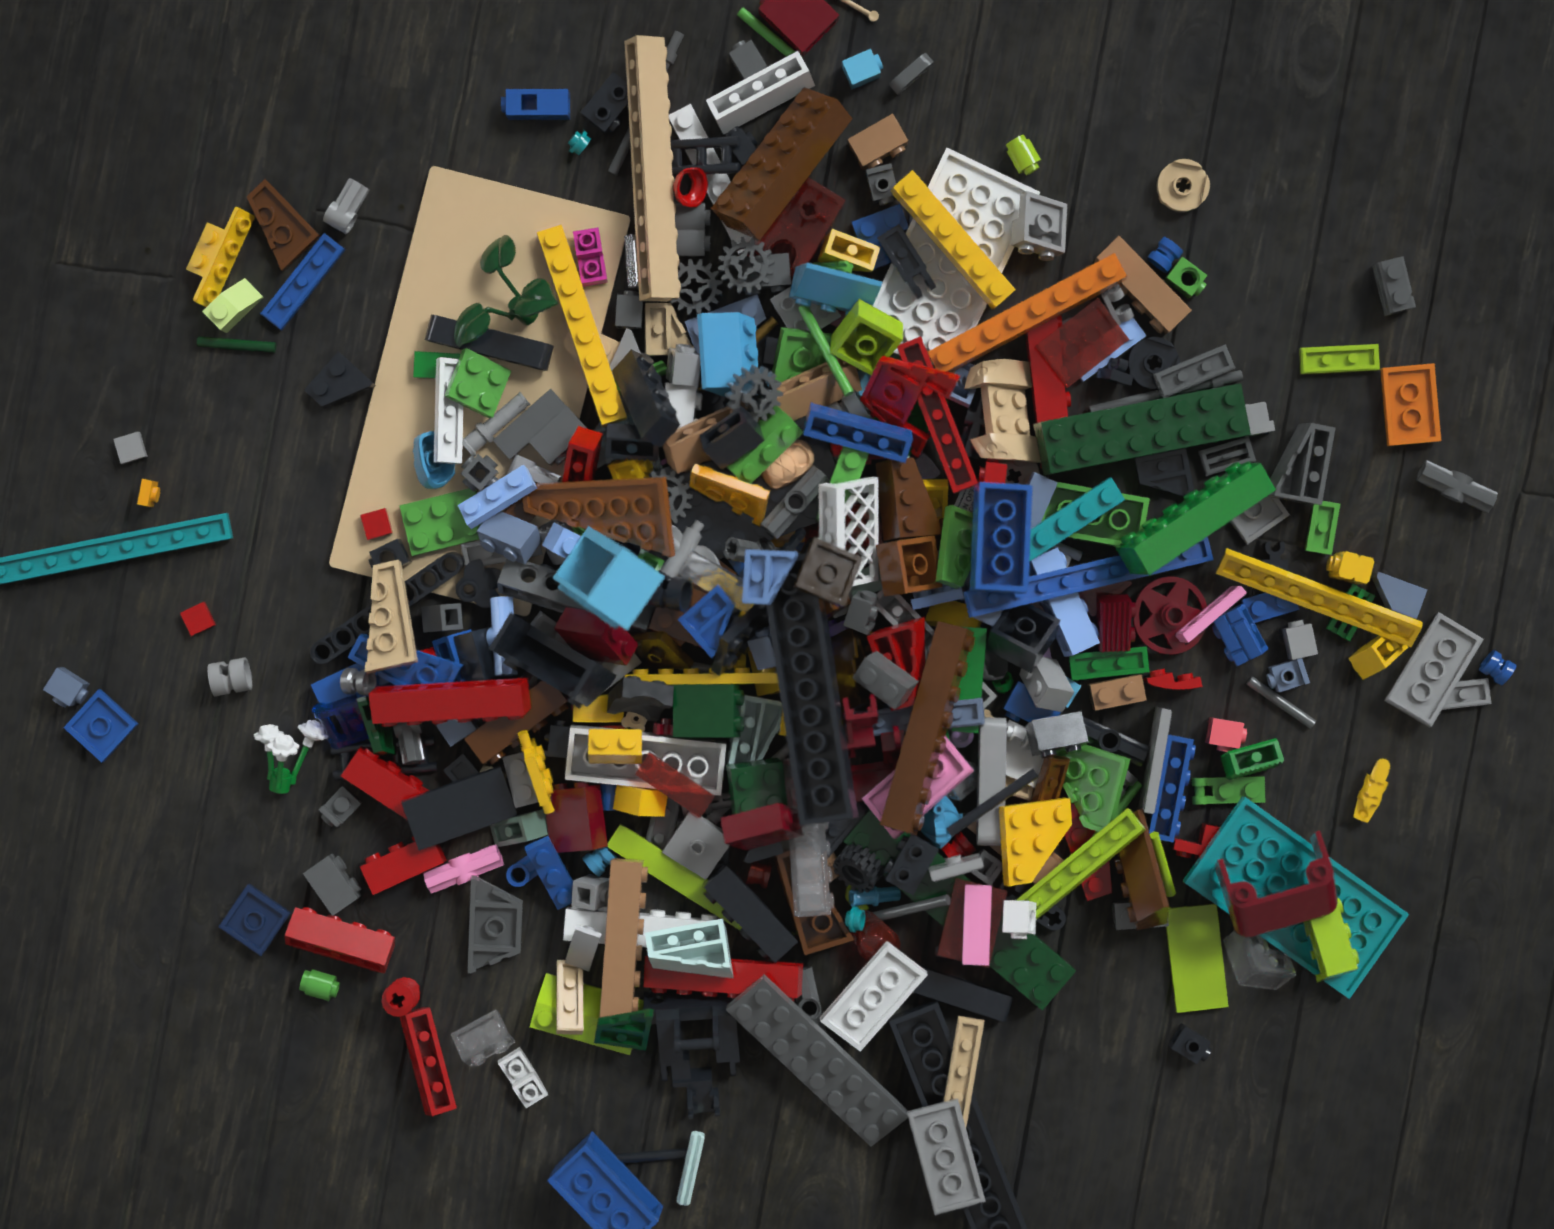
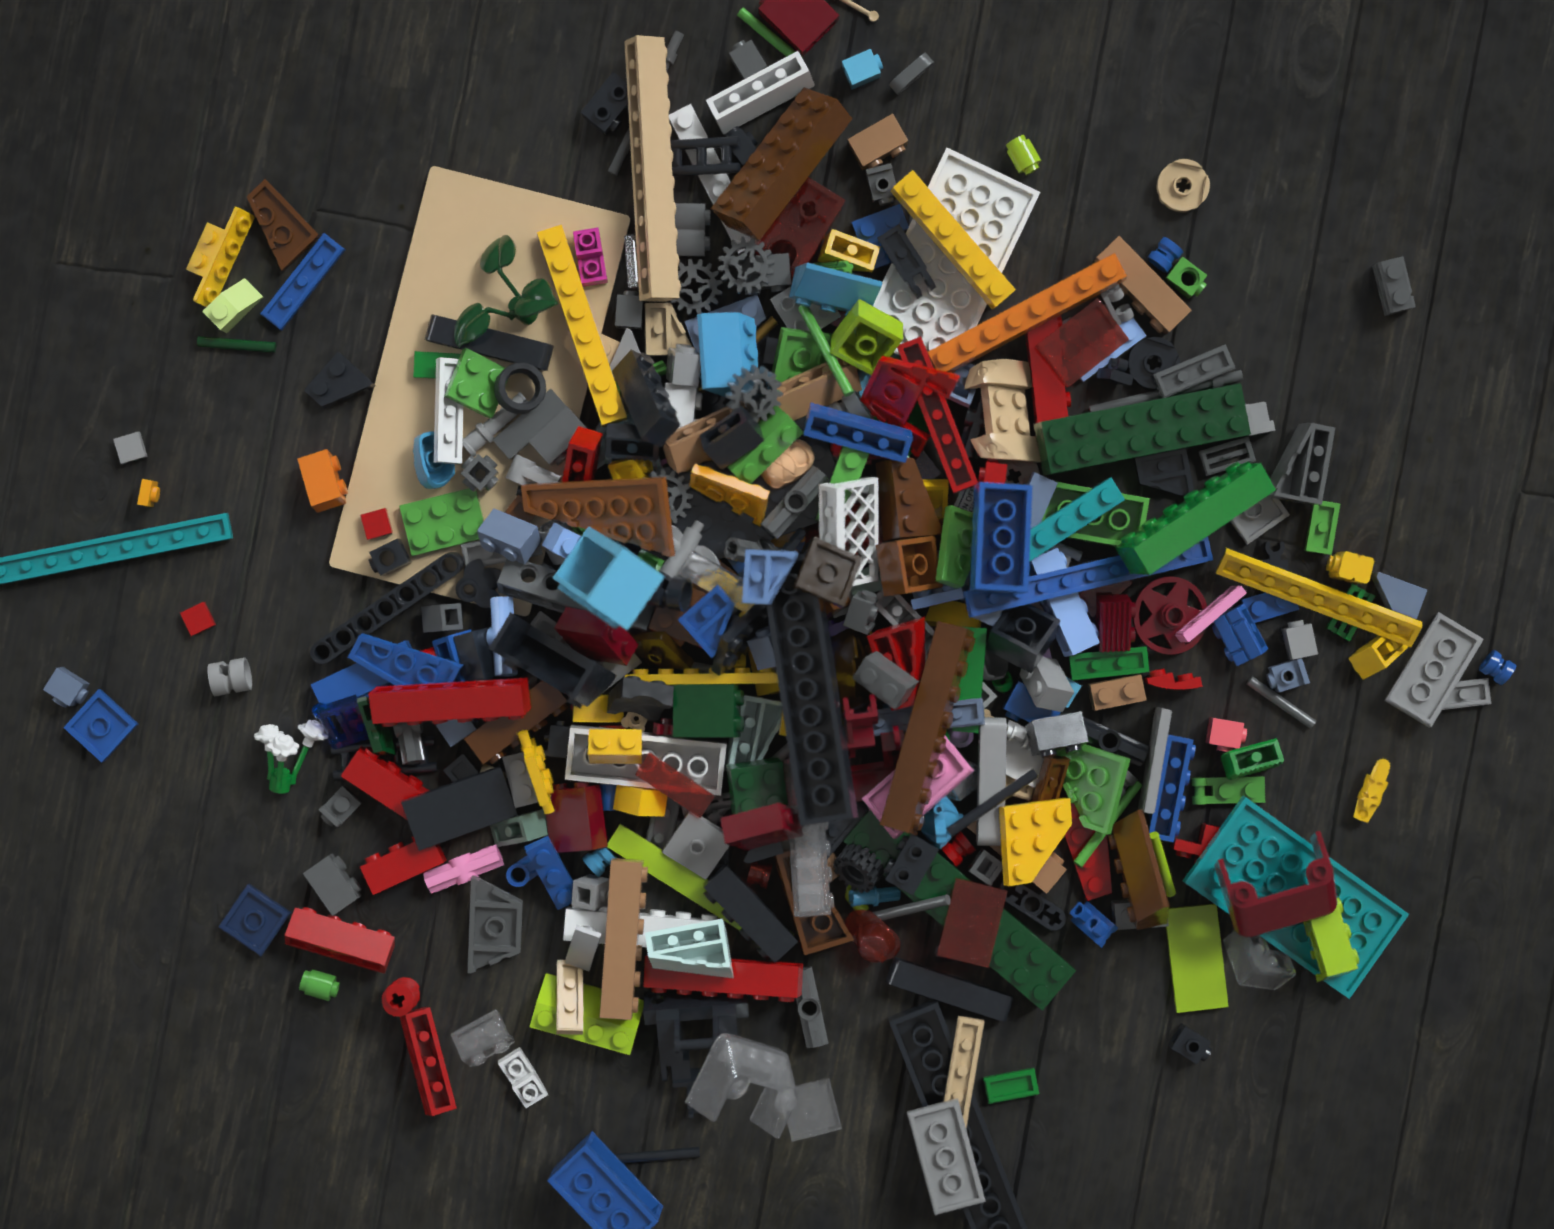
light grey piece [323,178,370,234] -> none
flat silver wheel [340,668,377,696] -> none
tan wing [365,560,418,674] -> none
light blue plate [458,465,537,529] -> none
blue brick [501,89,570,120] -> none
teal plate [568,130,591,155] -> none
dark green wing [594,1009,654,1051] -> none
red piece [673,167,708,207] -> none
light aqua axle [677,1131,705,1206] -> none
dark grey plate [726,974,908,1147] -> none
white plate [820,941,927,1051] -> none
teal plate [845,906,866,933] -> none
light grey plate [928,853,984,882] -> none
bright pink tile [962,884,992,965] -> none
white brick [1003,900,1036,939] -> none
light grey plate [1011,191,1067,261] -> none
lime plate [1016,808,1146,920] -> none
lime tile [1299,344,1380,375] -> none
orange plate [1380,363,1441,446] -> none
dark grey piece [1416,460,1498,513] -> none
none -> orange brick [298,449,348,513]
none -> black tyre [494,362,546,414]
none -> clear windscreen [685,1033,798,1139]
none -> clear plate [779,1078,842,1142]
none -> green tile [983,1067,1039,1104]
none -> blue hips [1070,901,1118,948]

